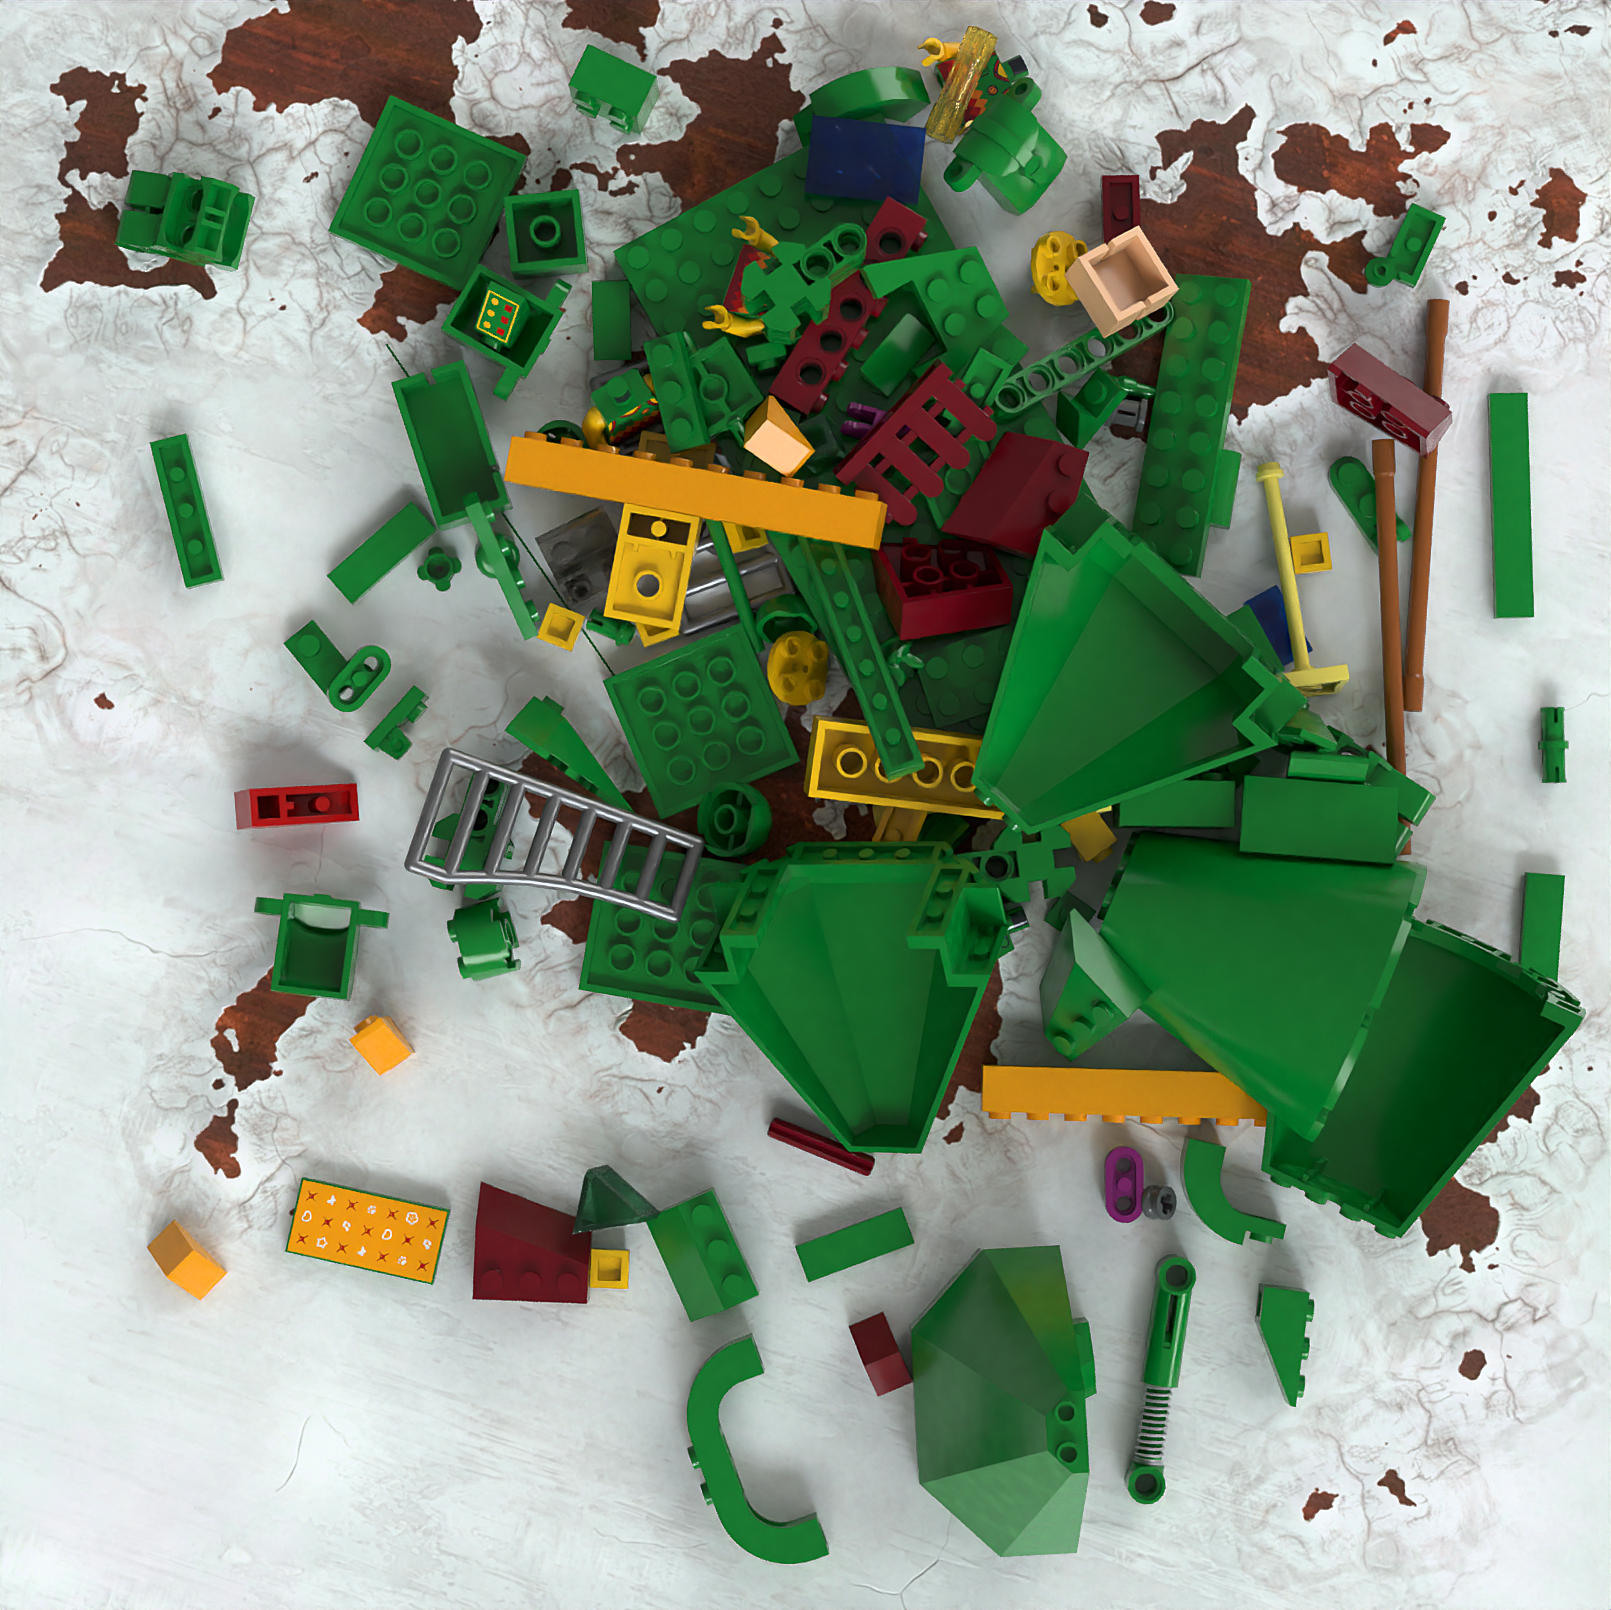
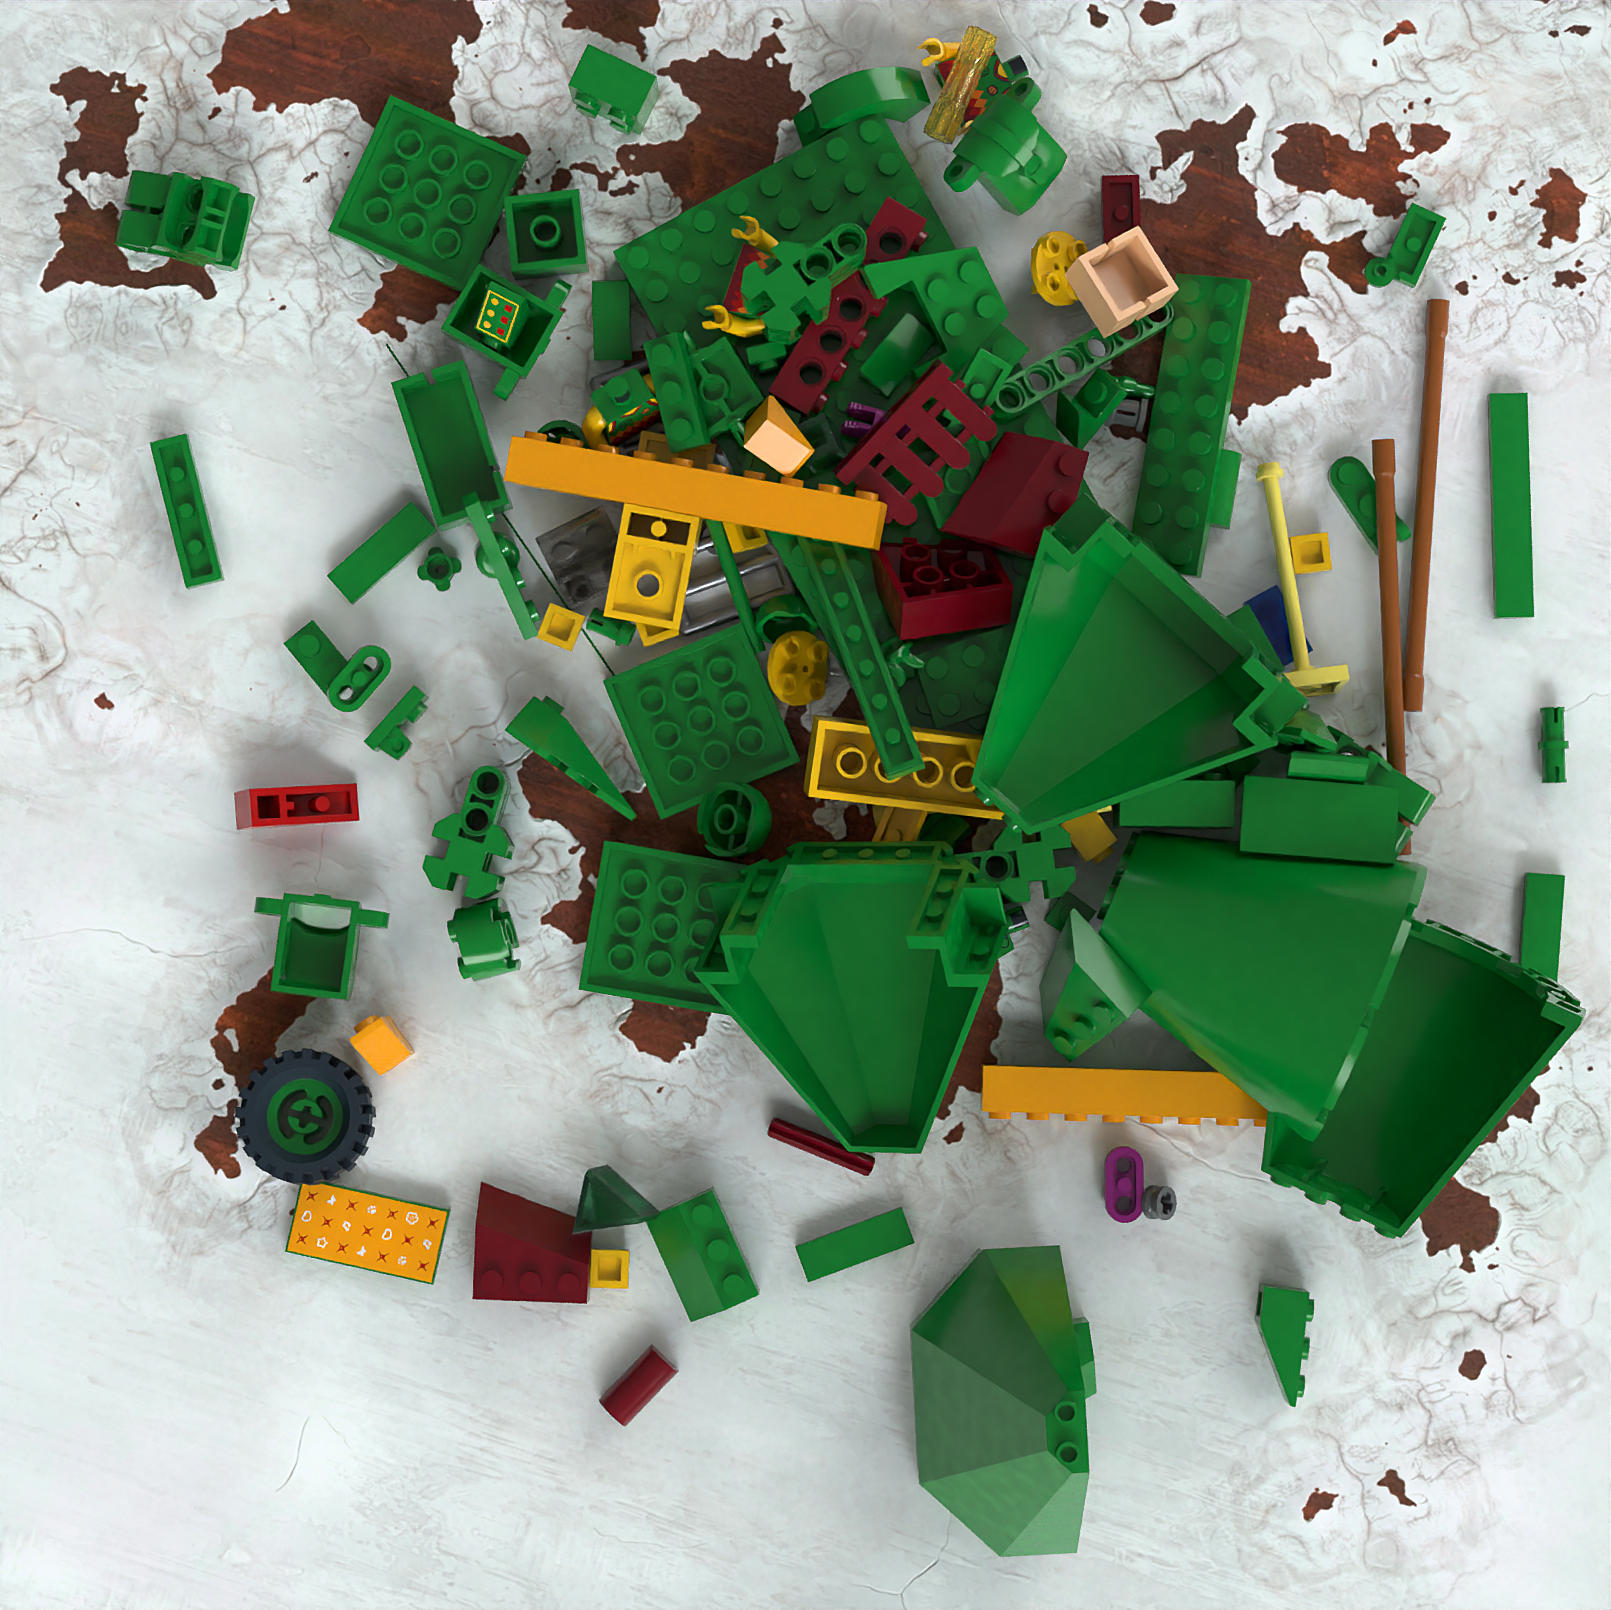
light orange slope [147,1219,228,1300] -> none
flat silver bar [404,747,705,923] -> none
green arch [687,1333,830,1564] -> none
clear blue plate [805,115,926,206] -> none
dark red slope [849,1312,913,1397] -> none
green piece [1124,1254,1196,1504] -> none
green arch [1180,1136,1286,1245] -> none
dark red wedge [1327,343,1452,459] -> none
none -> black wheel [235,1048,376,1186]
none -> dark red brick [599,1344,679,1427]

